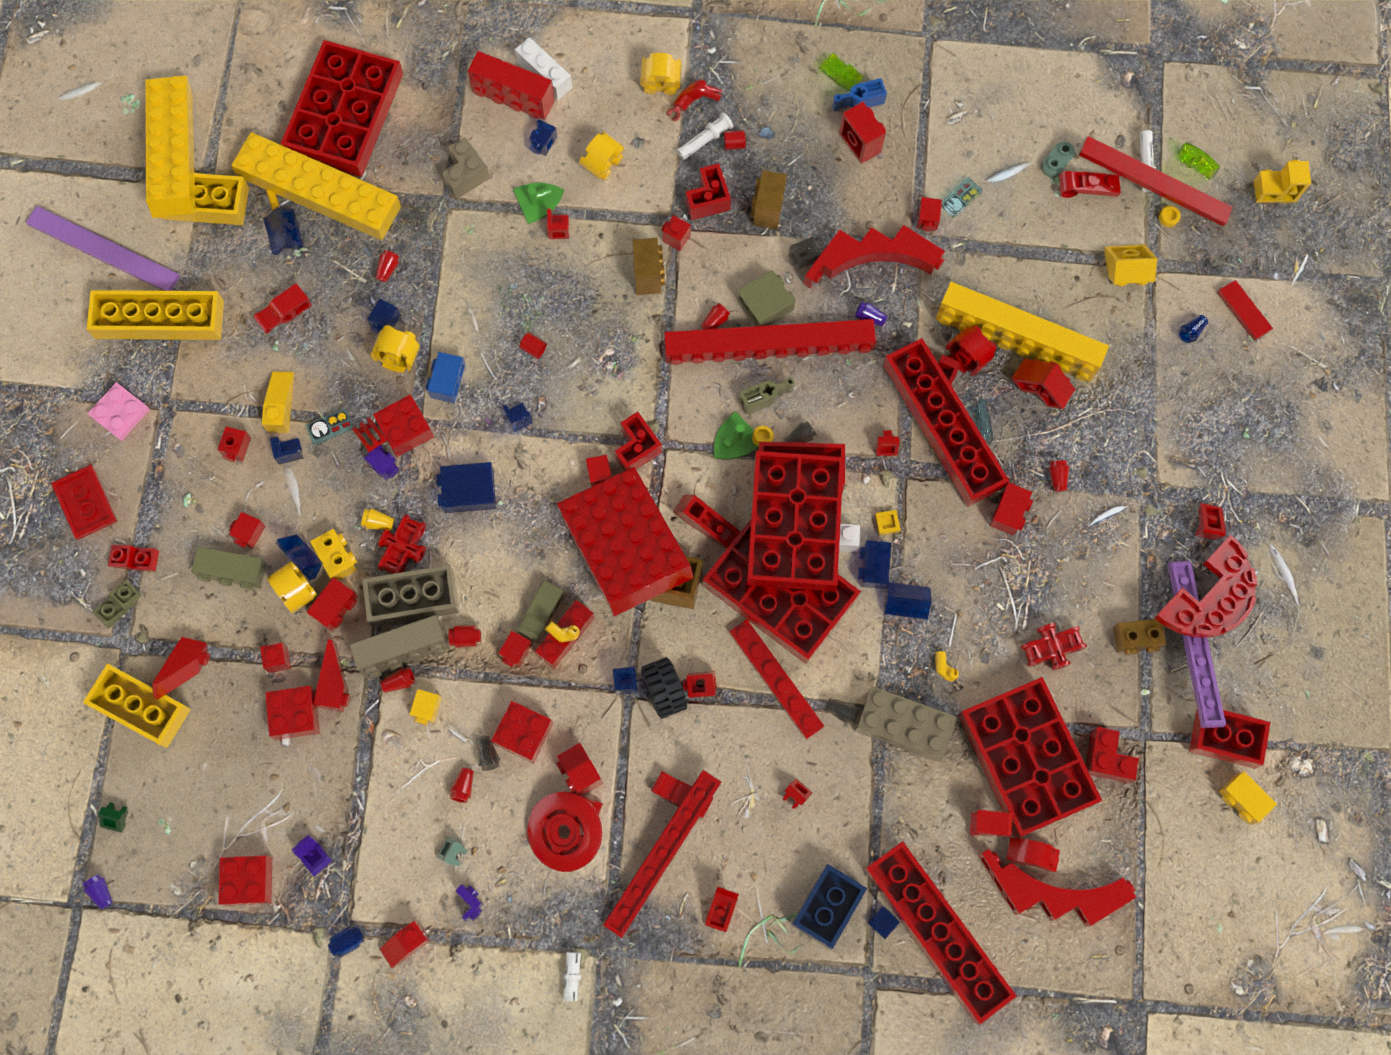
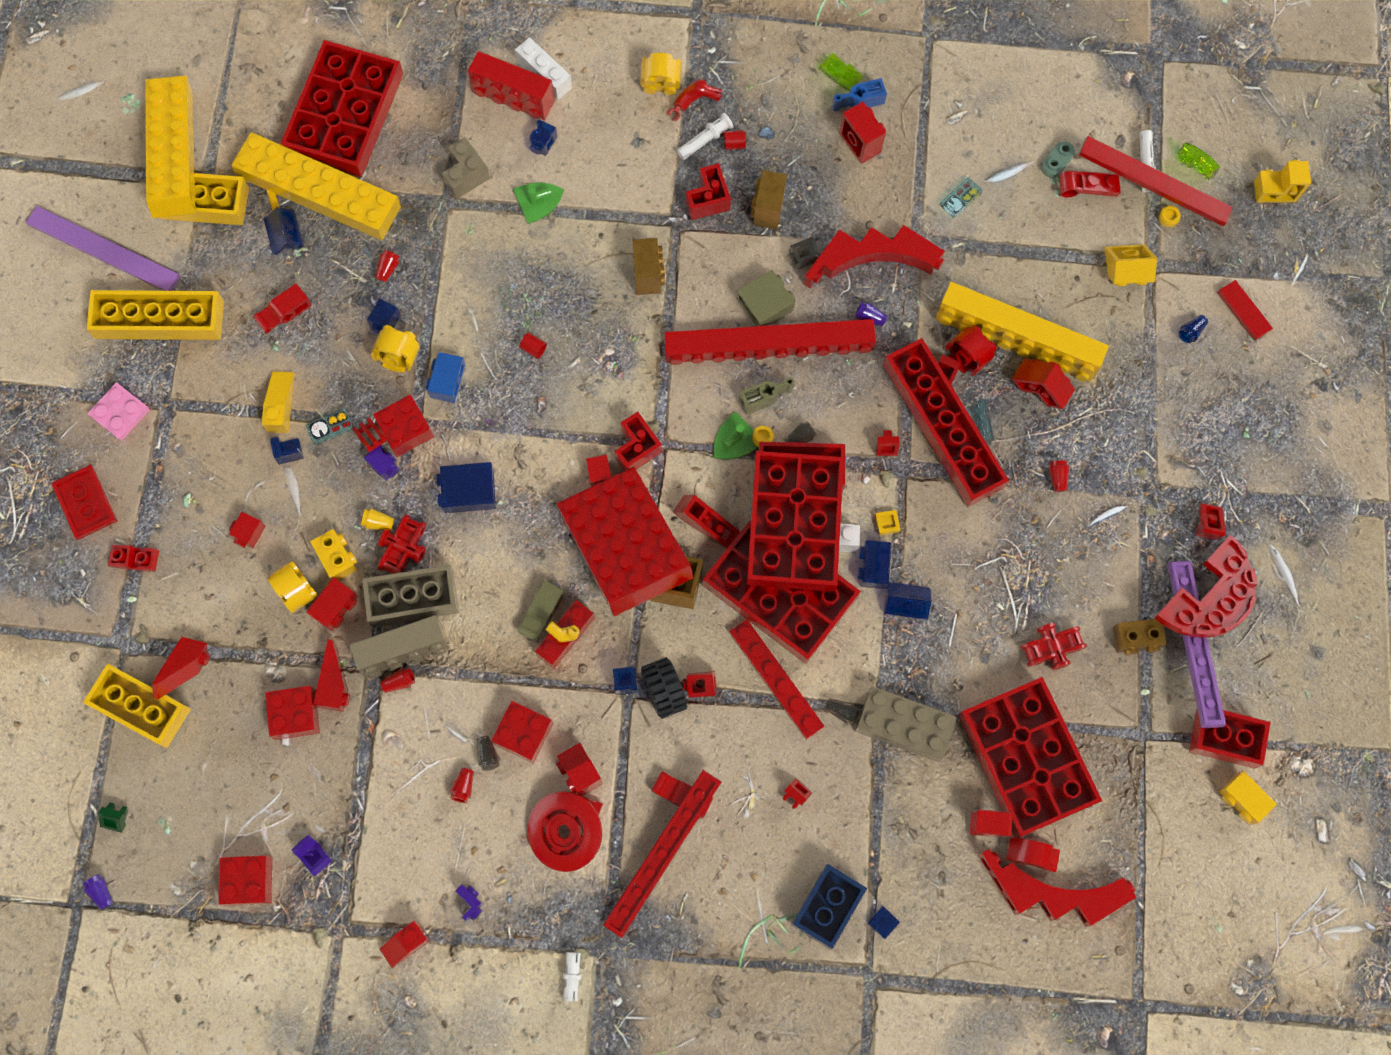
olive slope [92,580,141,629] -> none
olive brick [191,547,267,590] -> none
red brick [217,426,251,462] -> none
red brick [260,642,291,673] -> none
clear blue panel [276,534,323,580] -> none
clear blue brick [328,925,365,958] -> none
yellow brick [409,689,442,726] -> none
sand green tile [436,837,467,866] -> none
red brick [448,625,481,648] -> none
red brick [498,631,533,668] -> none
clear blue panel [503,403,533,432] -> none
red panel [547,208,569,239] -> none
yellow brick [579,131,625,181] -> none
red brick [661,215,691,251] -> none
red cone [700,303,730,330] -> none
red slope [705,886,739,932] -> none
red brick [864,841,1017,1025] -> none
red brick [917,197,942,232] -> none
yellow arm [935,651,959,681] -> none
red brick [990,482,1033,536] -> none
red brick [1086,727,1139,783] -> none

